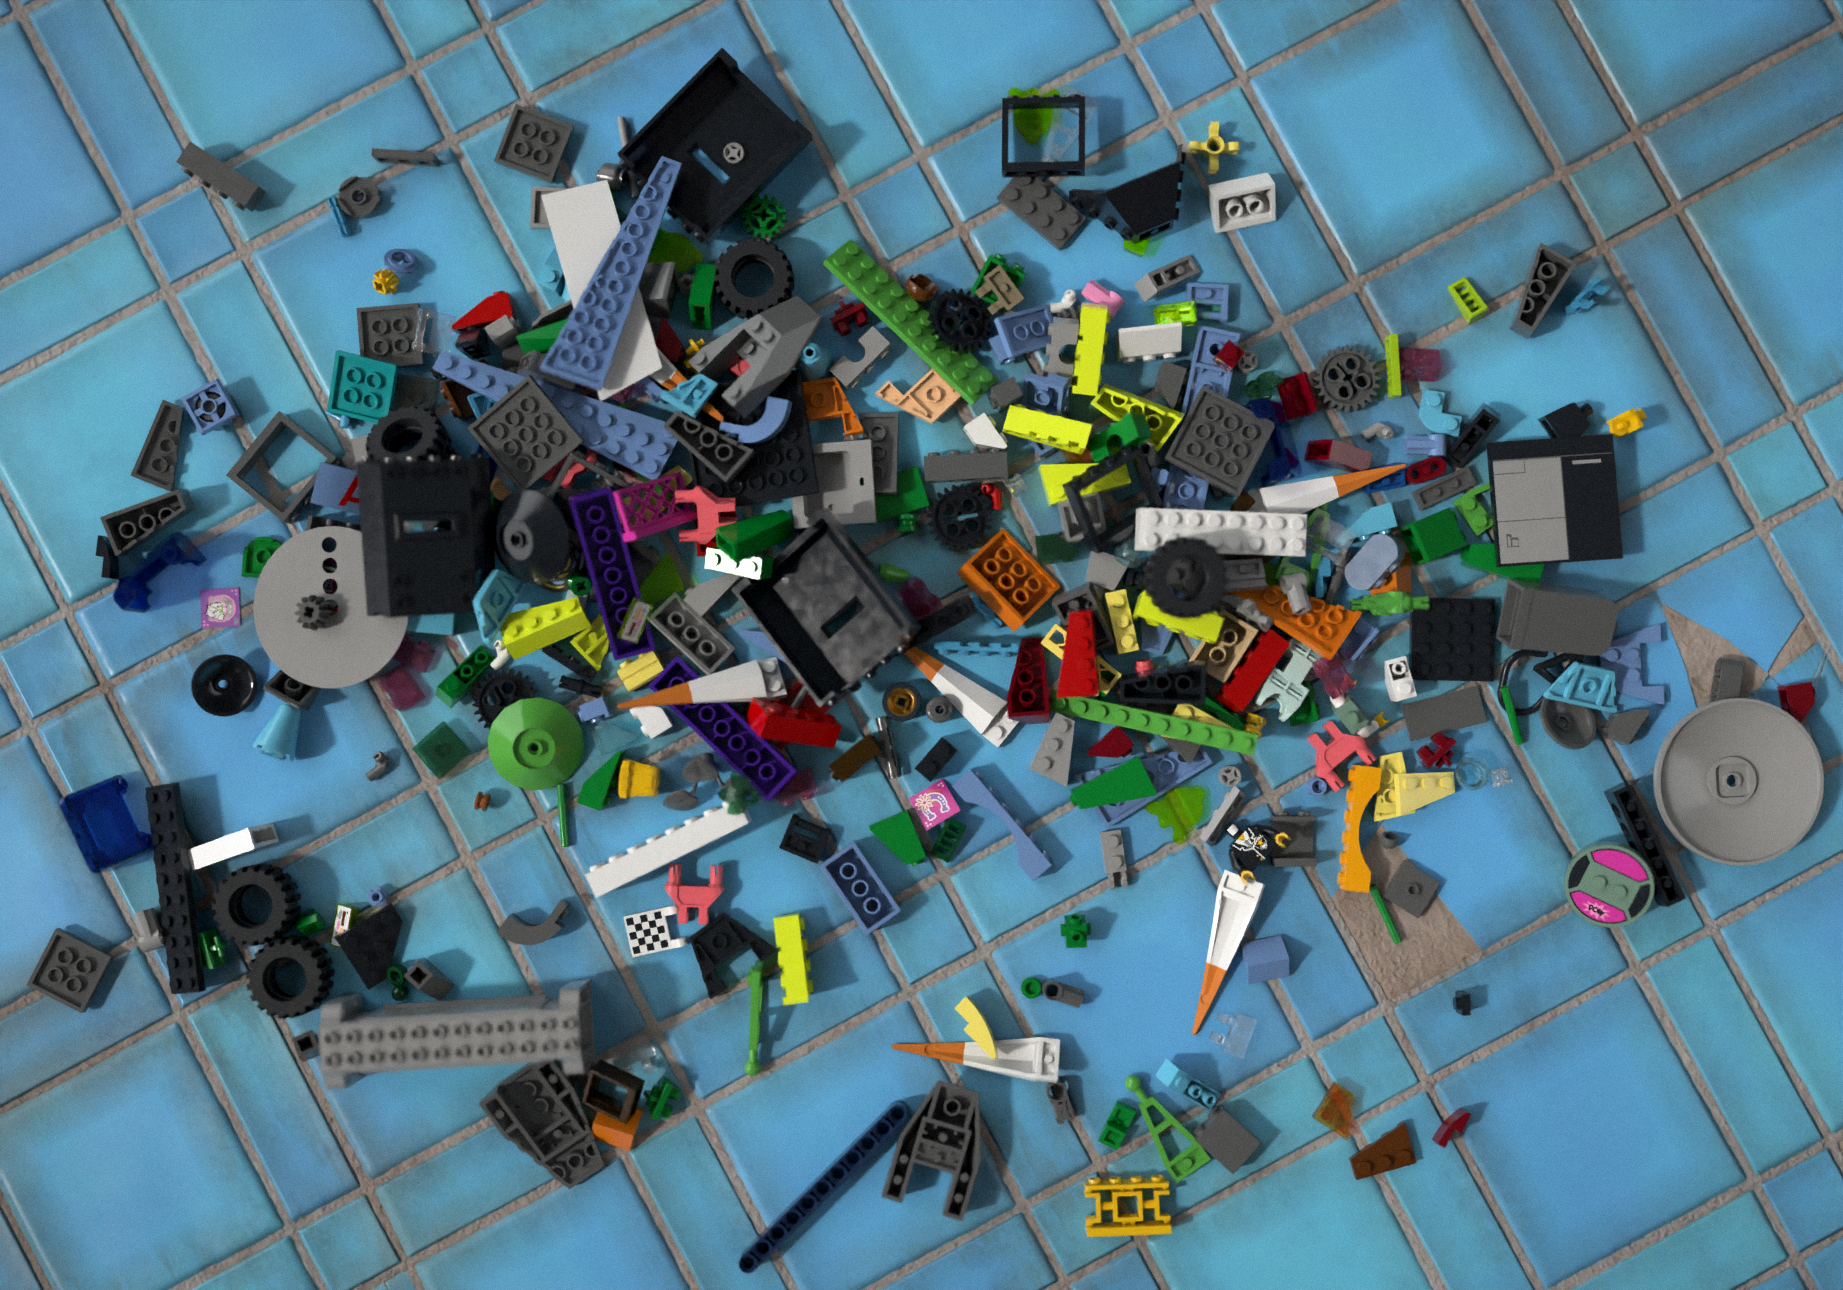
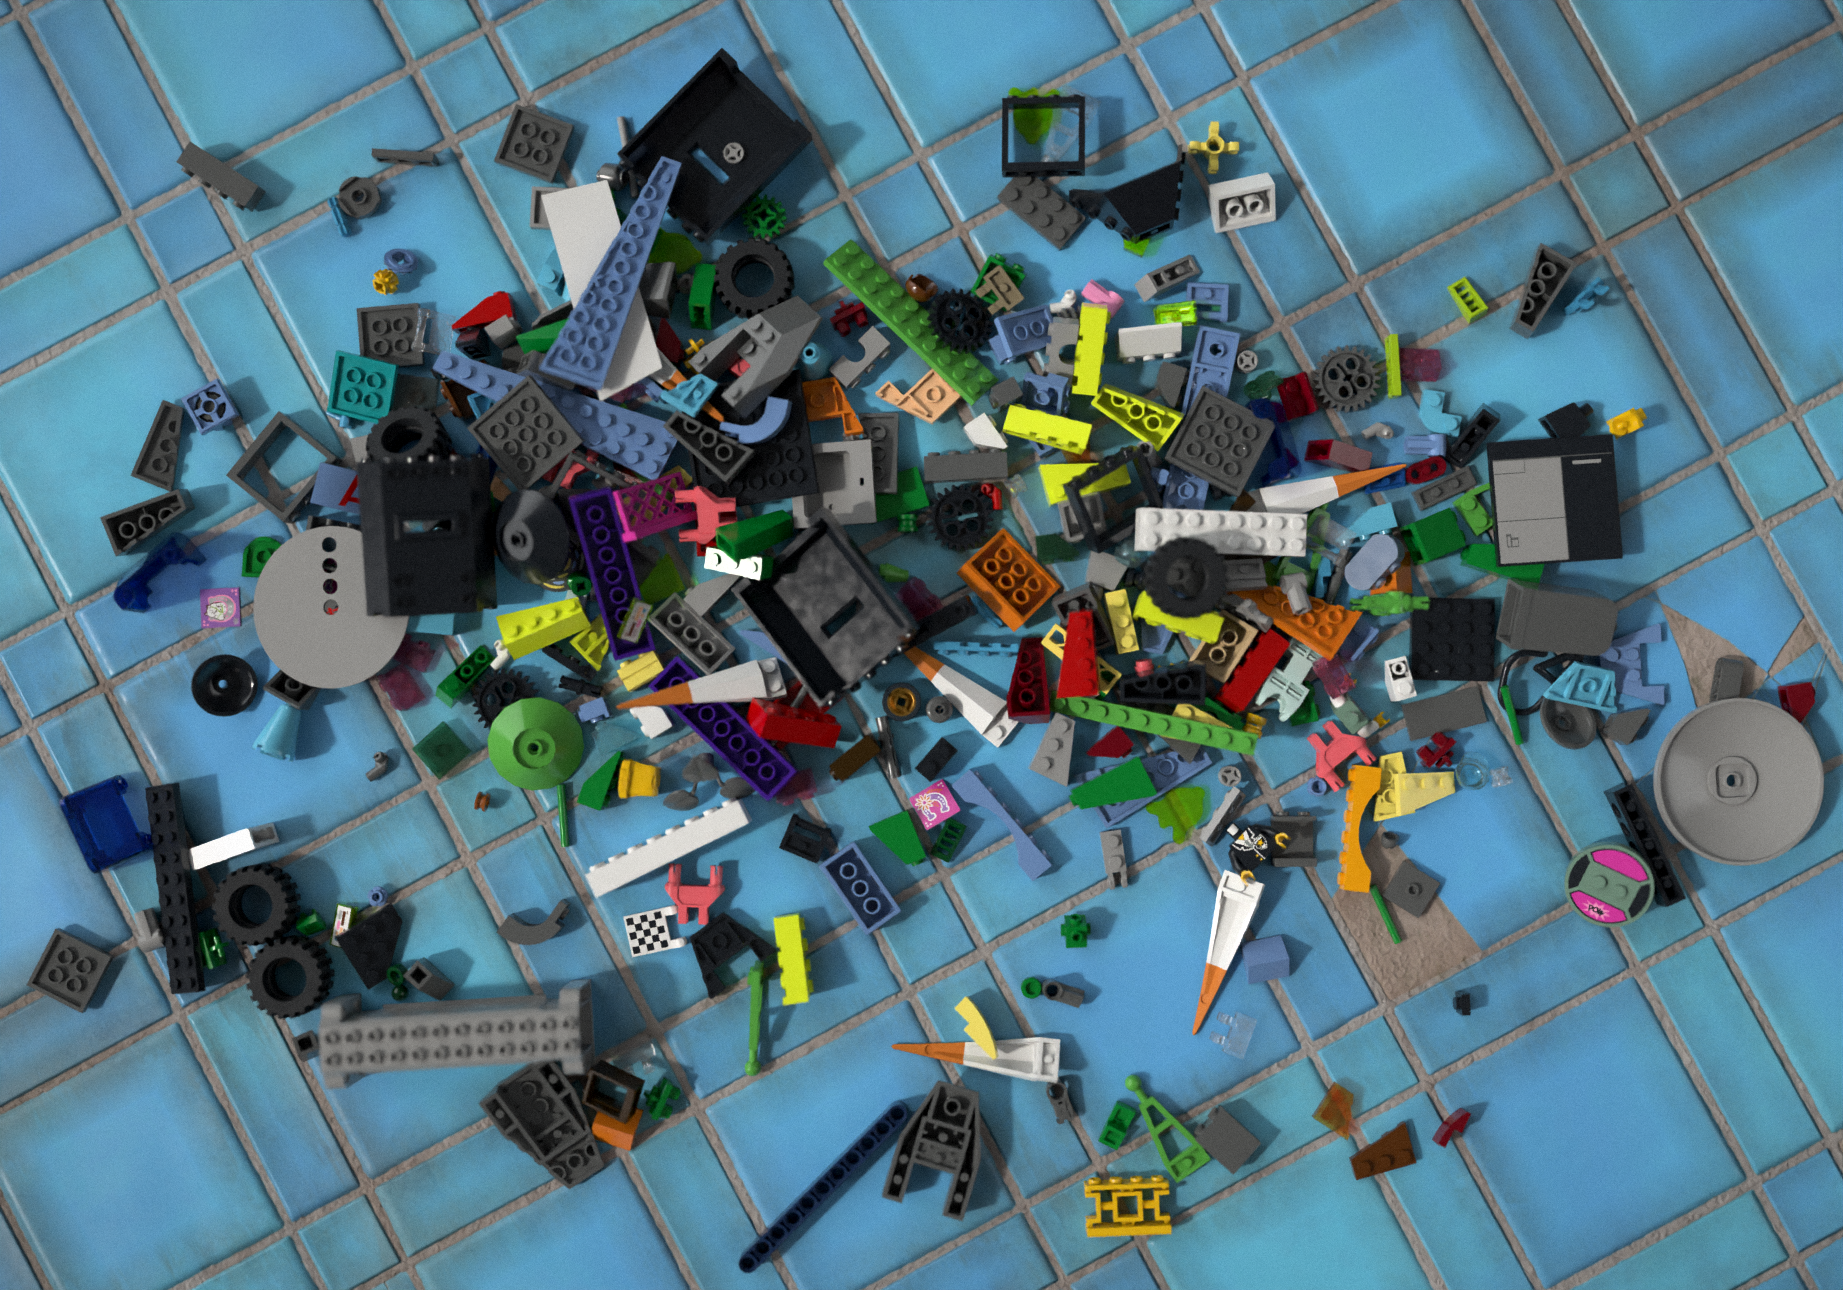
black slope [95,535,119,580] -> none
dark grey gear [294,595,333,631] -> none
medium azure wing [473,569,528,644] -> none
clear green plate [718,773,760,815] -> none
green arch [1087,412,1152,463] -> none
medium azure slope [1155,1058,1221,1111] -> none
dark red brick [1212,340,1245,372] -> none

